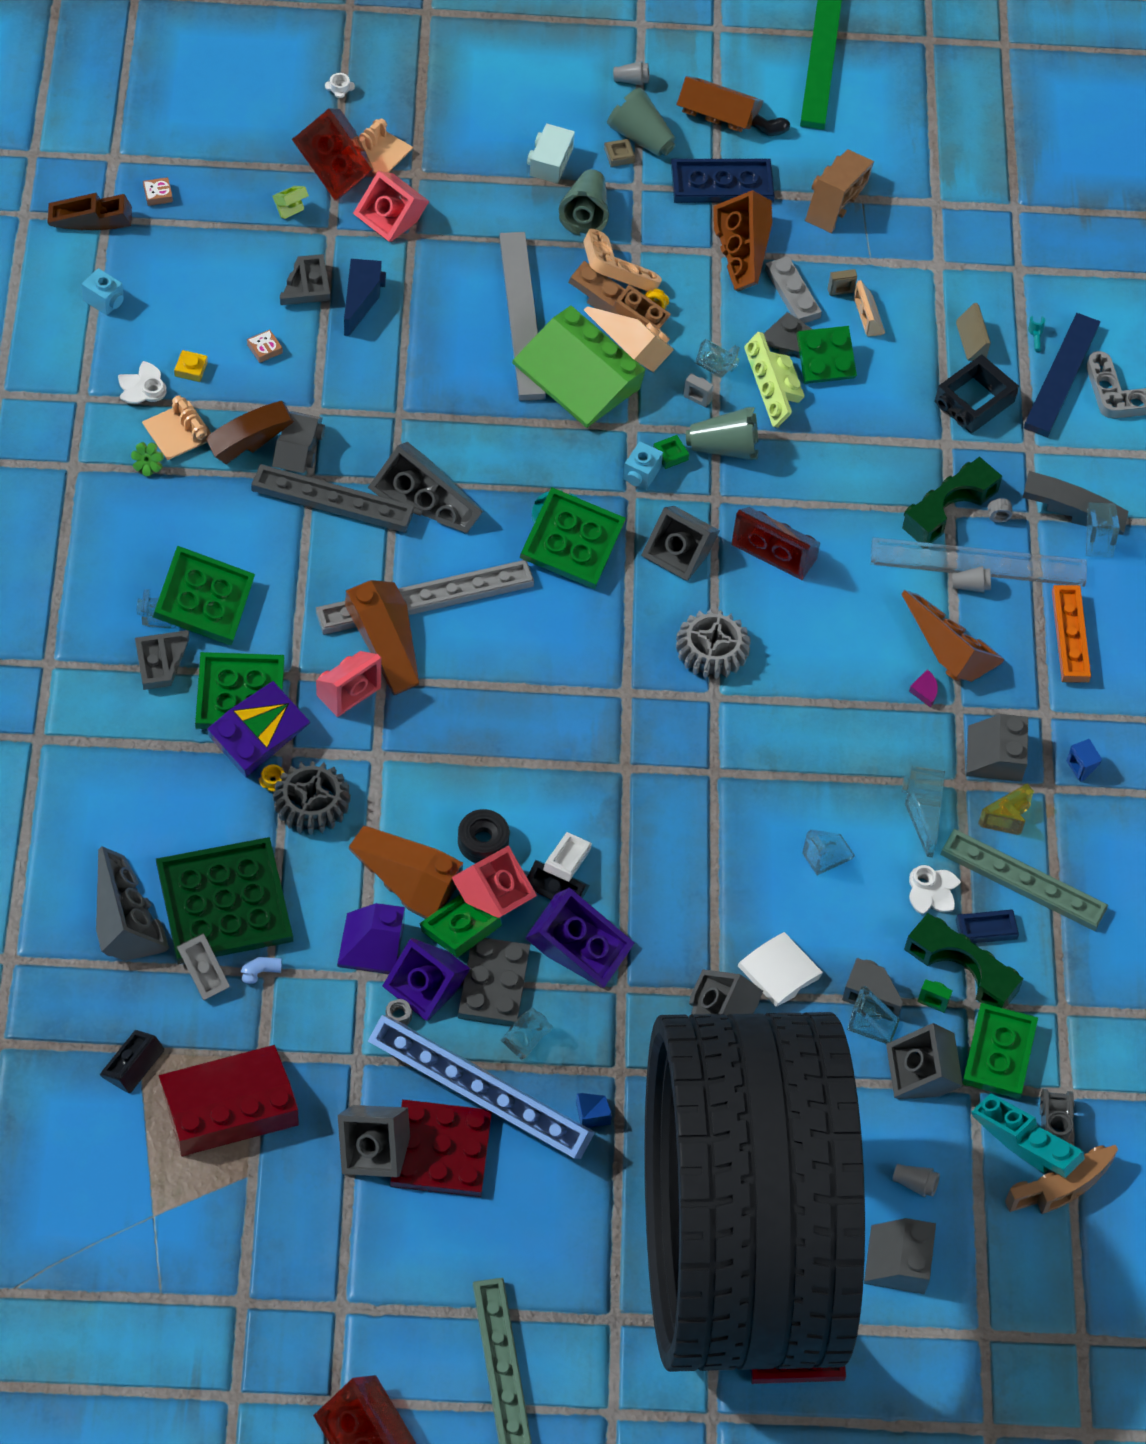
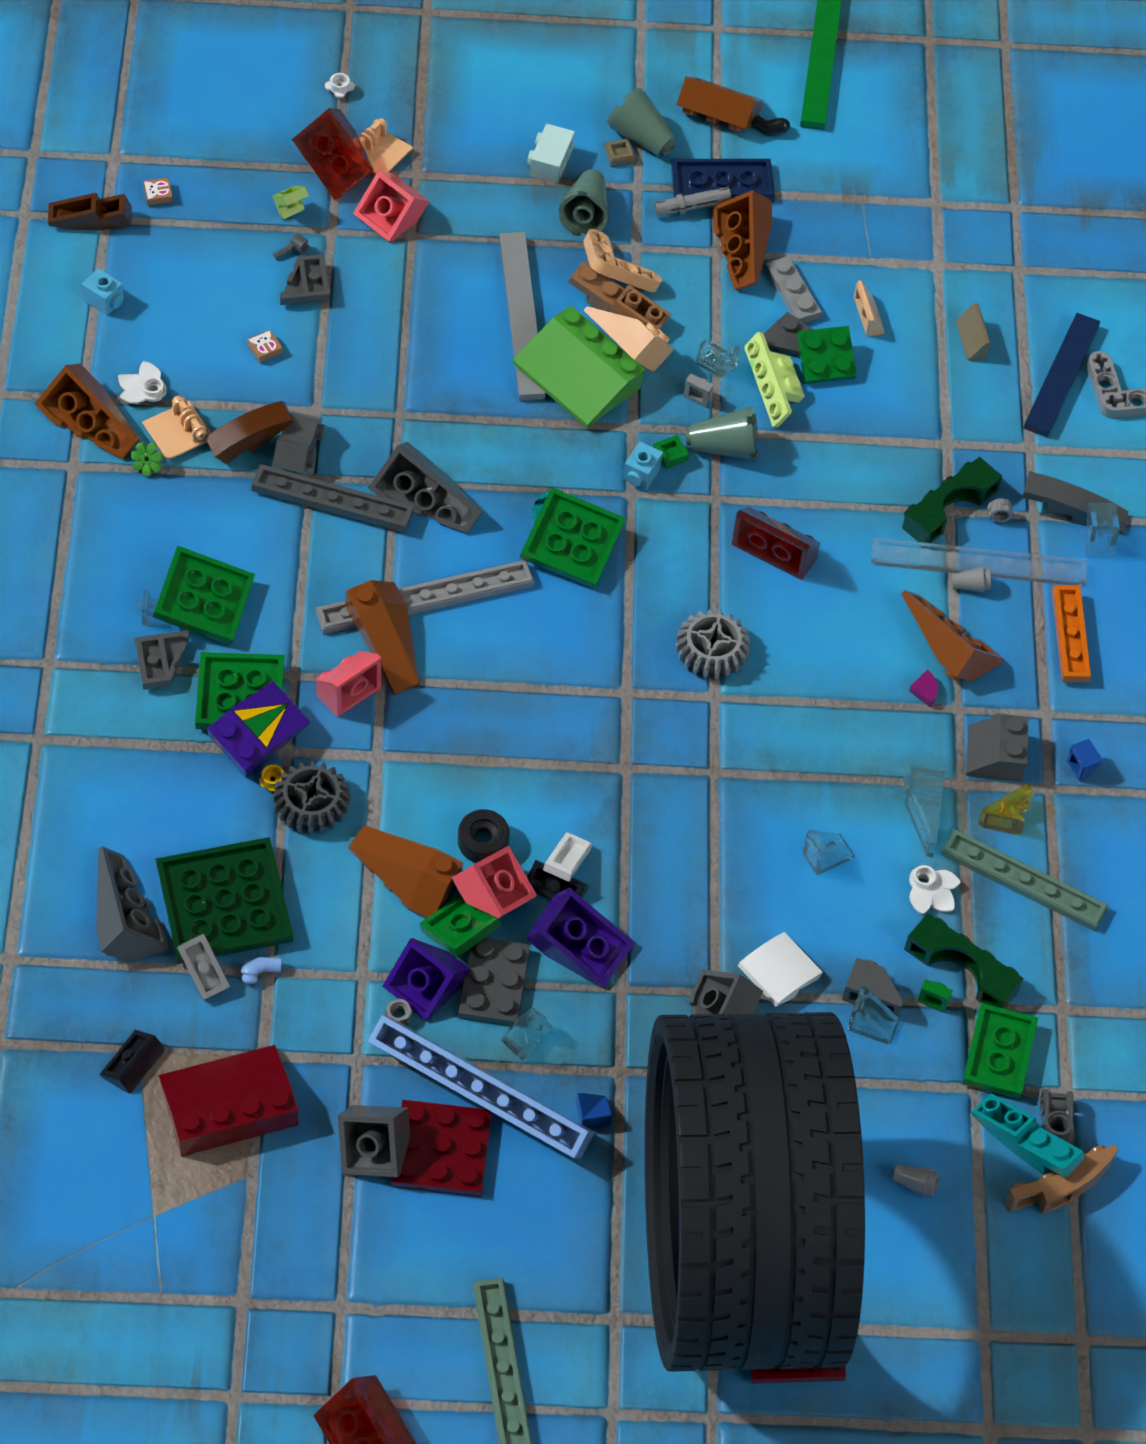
yellow plate [174,350,208,382] -> none
dark purple slope [337,903,405,974] -> none
dark blue slope [344,259,386,336] -> none
light grey cone [613,61,649,86] -> none
dark grey slope [641,506,720,581] -> none
yellow plate [645,289,669,309] -> none
medium nougat wedge [805,149,874,233] -> none
dark tan tile [827,269,857,296] -> none
dark grey slope [864,1218,936,1294] -> none
dark grey slope [886,1023,963,1099] -> none
black window [934,354,1019,434] -> none
dark blue tile [956,909,1019,944] -> none
teal hand [1028,316,1045,352] -> none
none -> dark orange wedge [34,363,140,459]
none -> dark grey hand [273,234,309,259]
none -> light grey pin [654,186,731,217]

